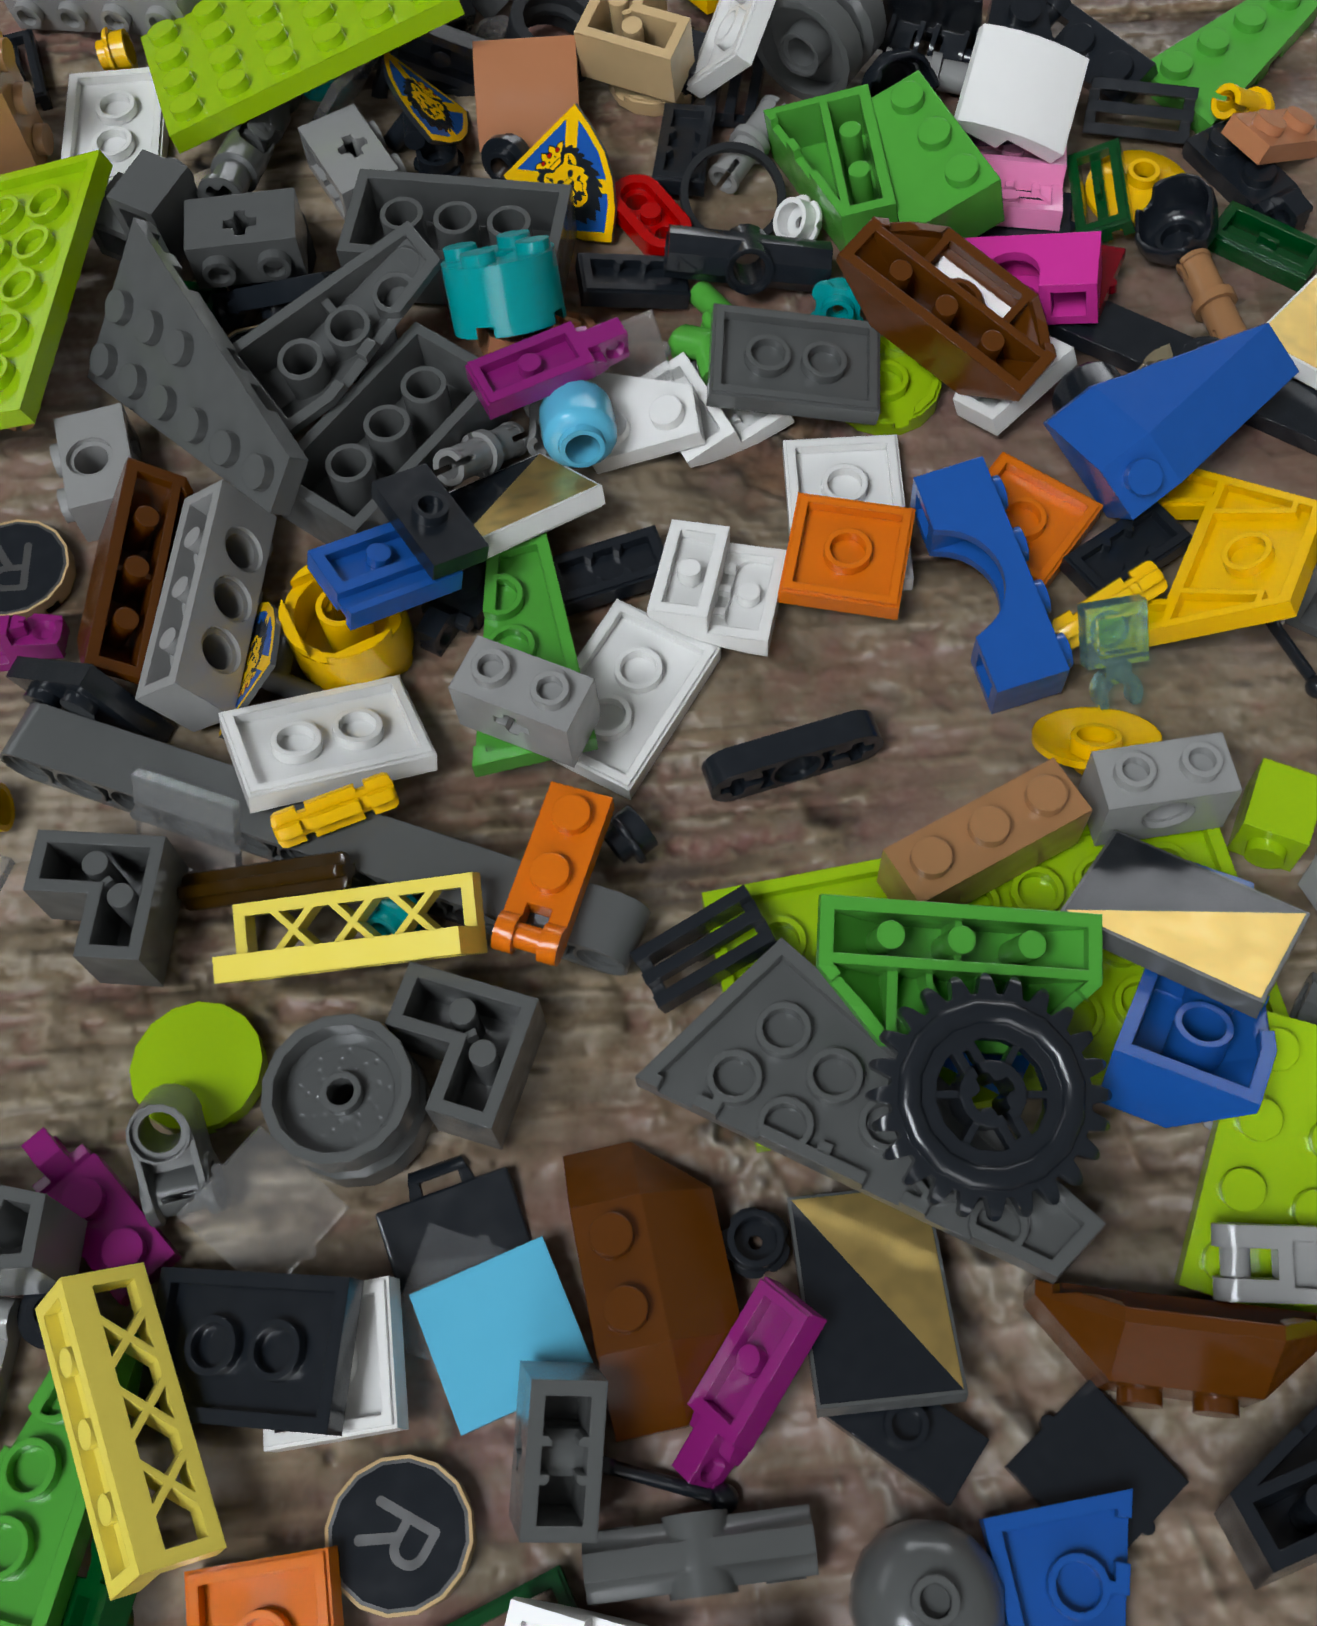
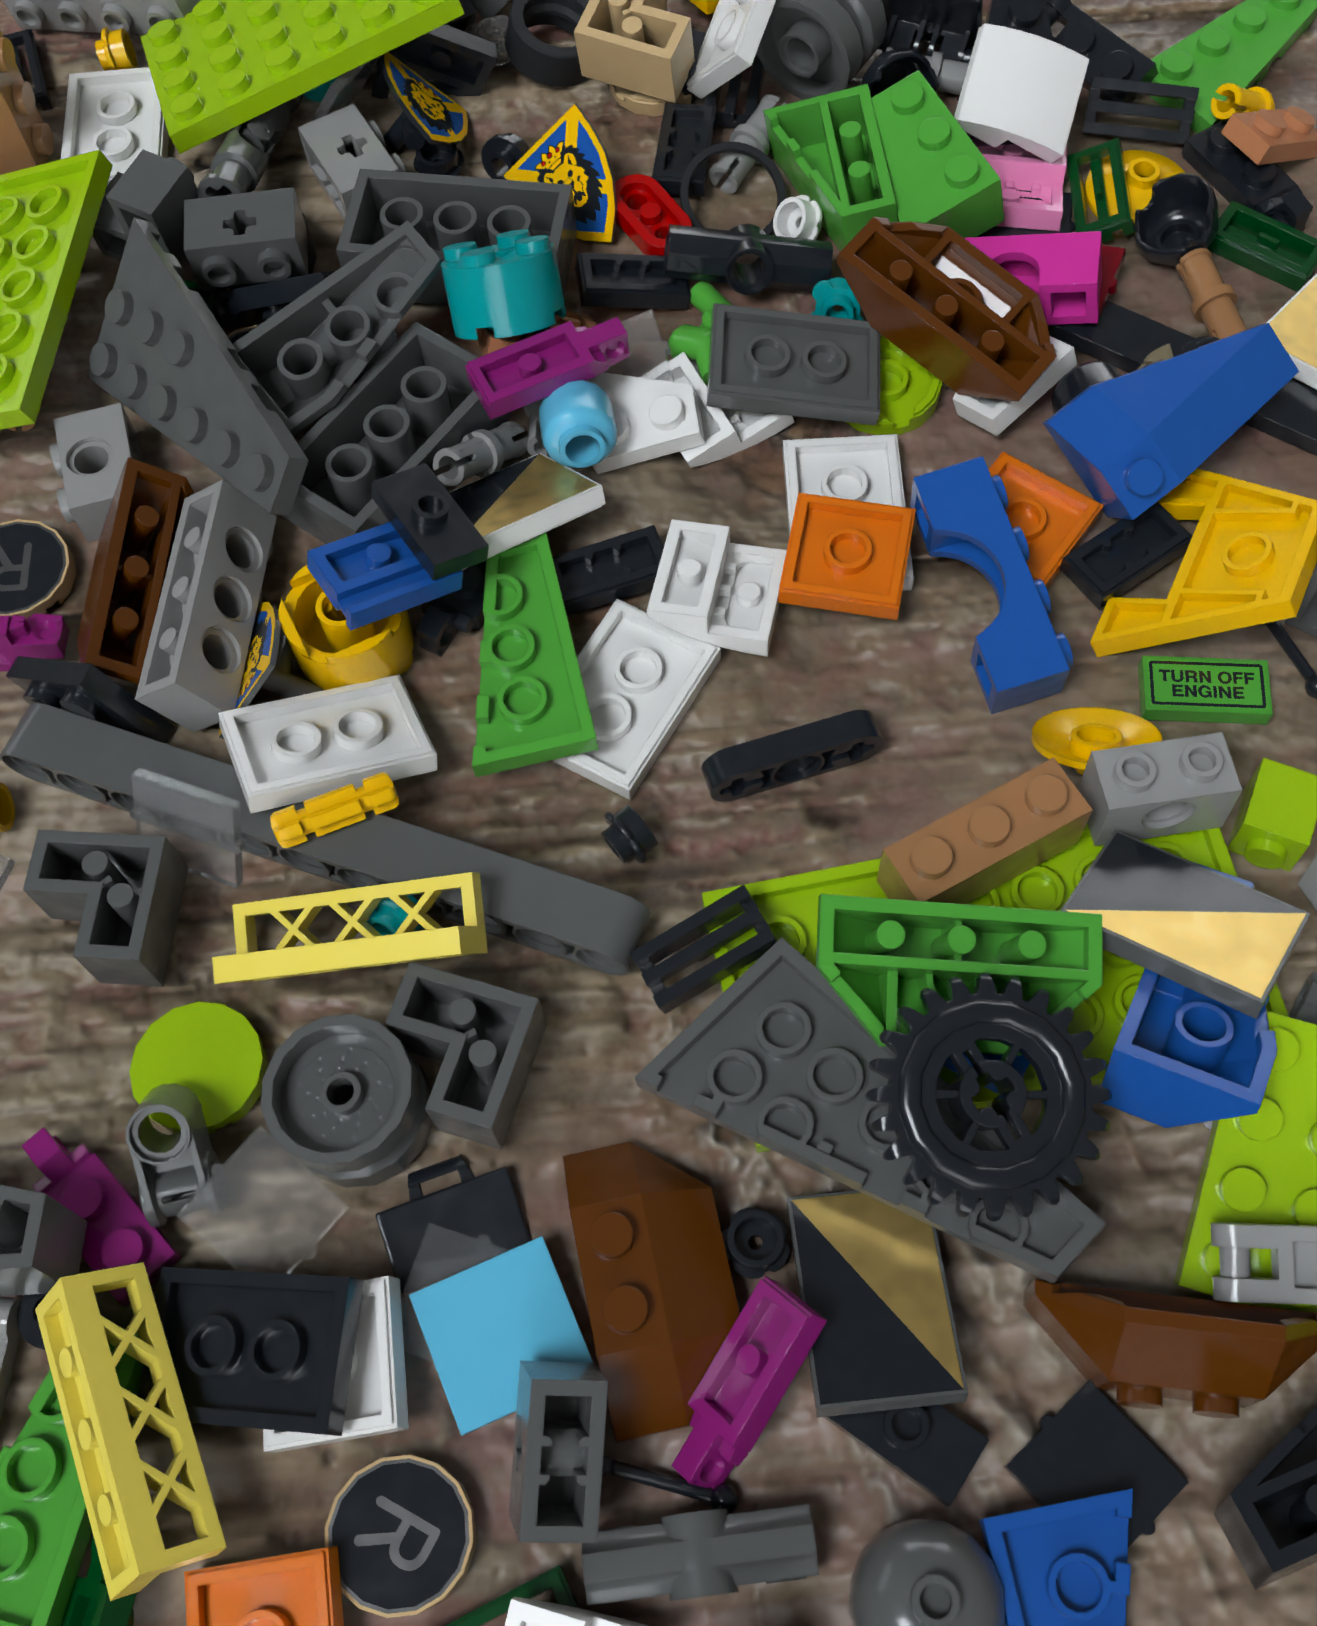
dark brown axle [177,851,356,911] -> none
light grey brick [448,635,601,768] -> none
nougat slope [472,35,580,153] -> none
orange plate [491,781,615,967] -> none
yellow axle [1051,560,1168,650] -> none
clear light blue plate [1077,594,1149,710] -> none
none -> bright green tile [1138,656,1273,725]

